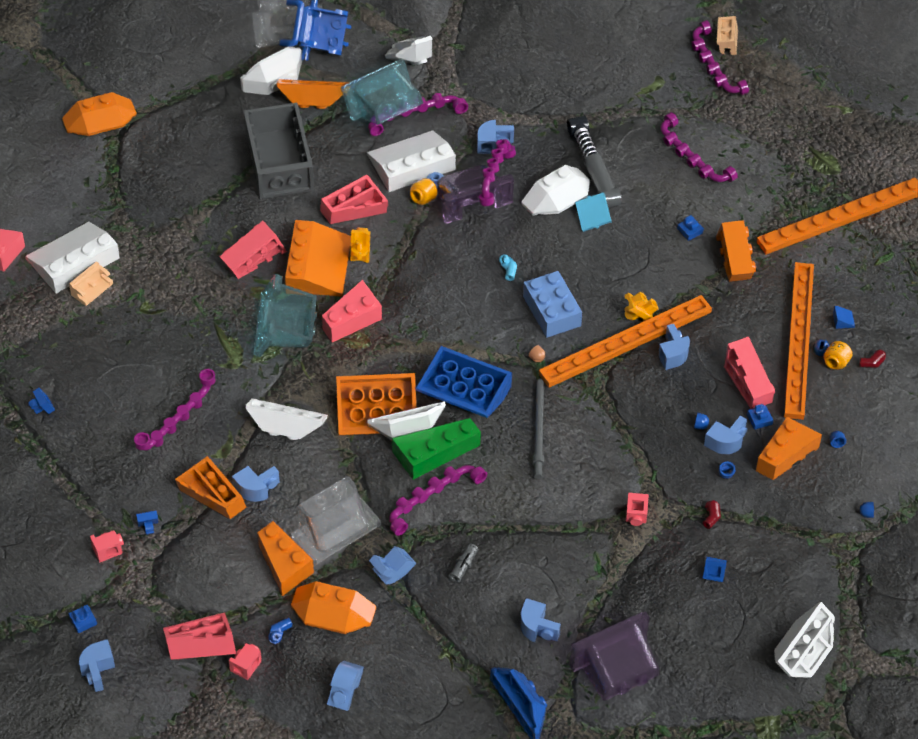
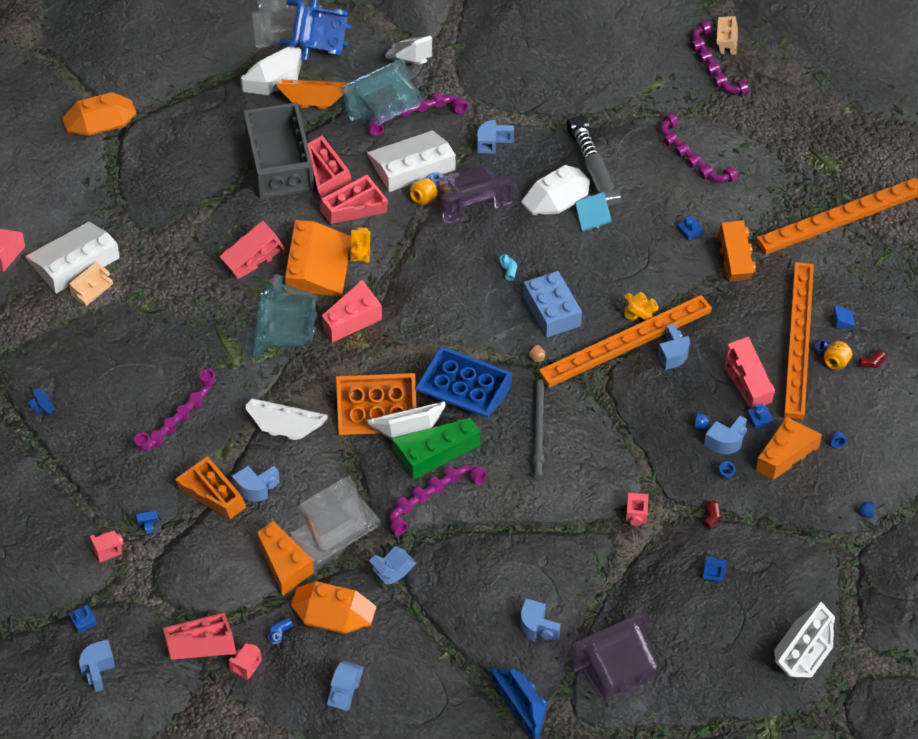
dark grey pin [449,543,479,583] -> none
magenta bar [479,139,516,206] -> none
none -> coral wedge [308,136,352,199]

